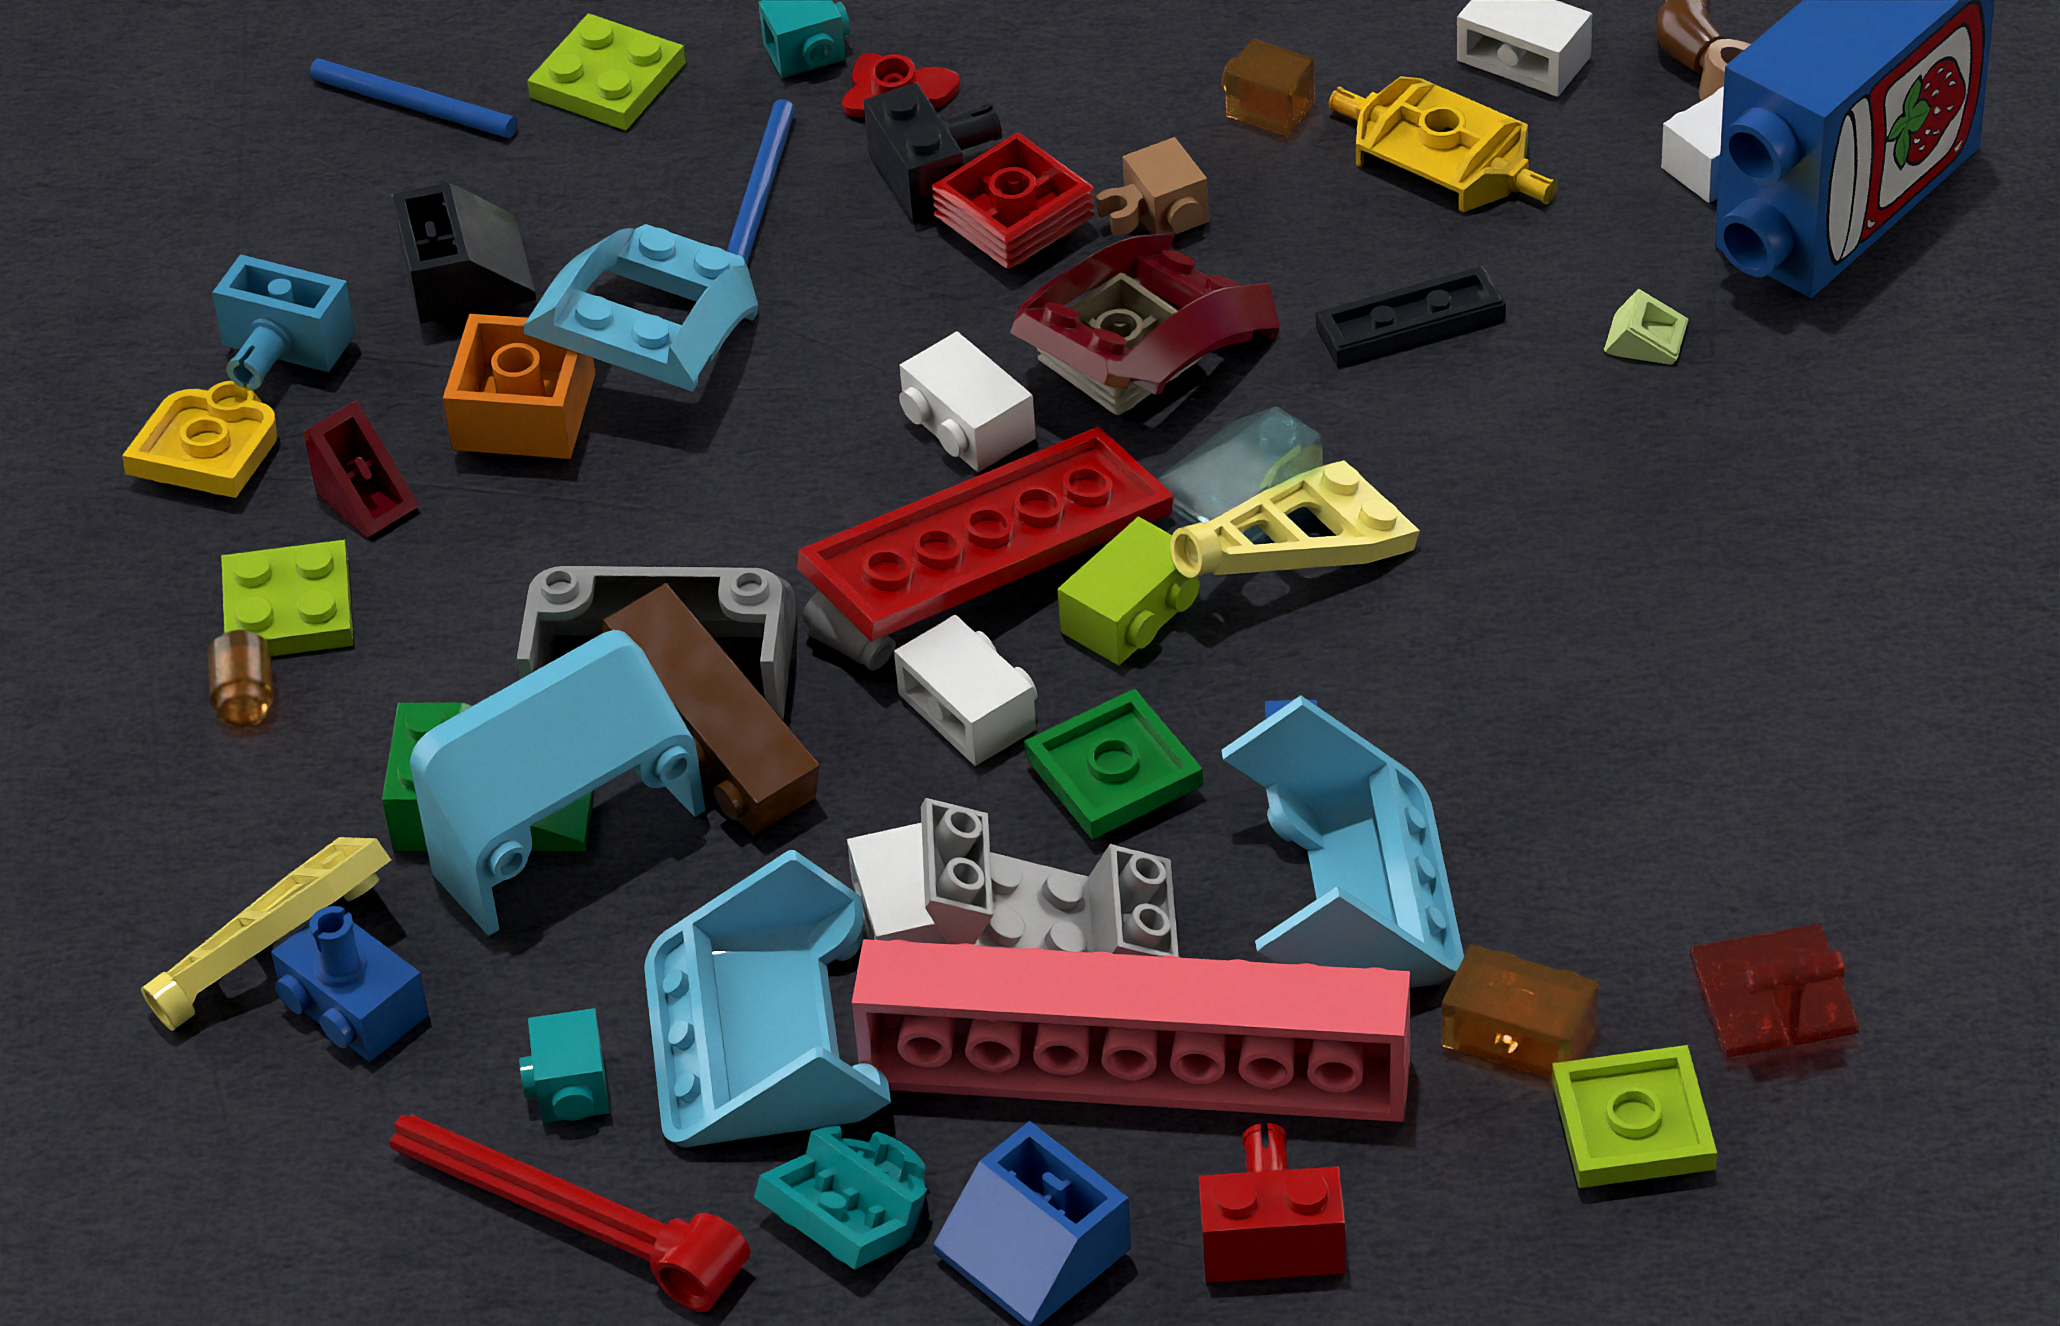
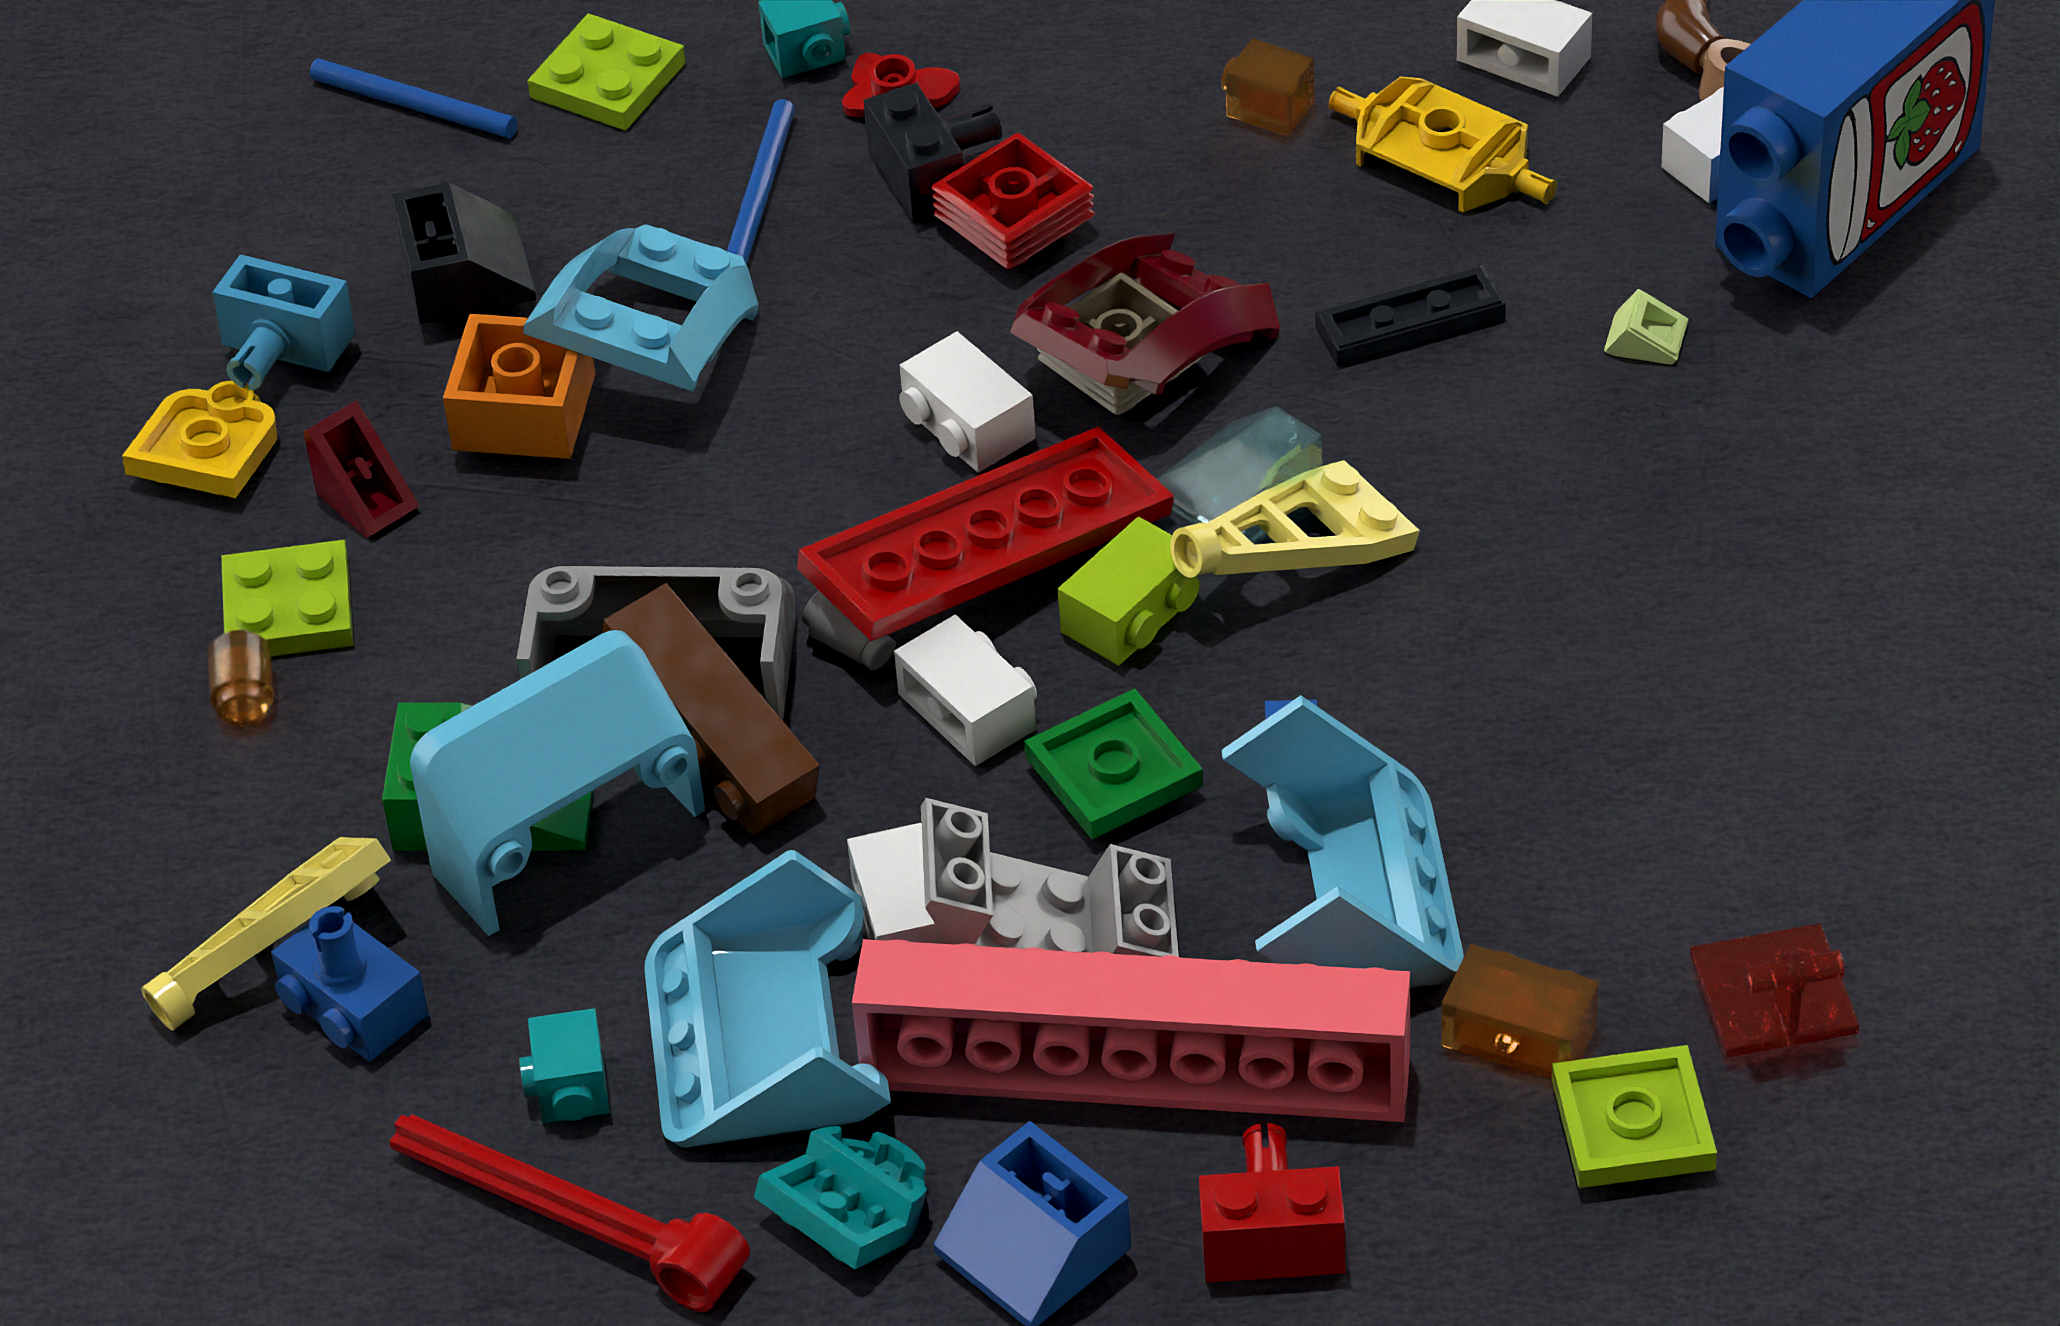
medium nougat brick [1096,137,1209,236] -> none

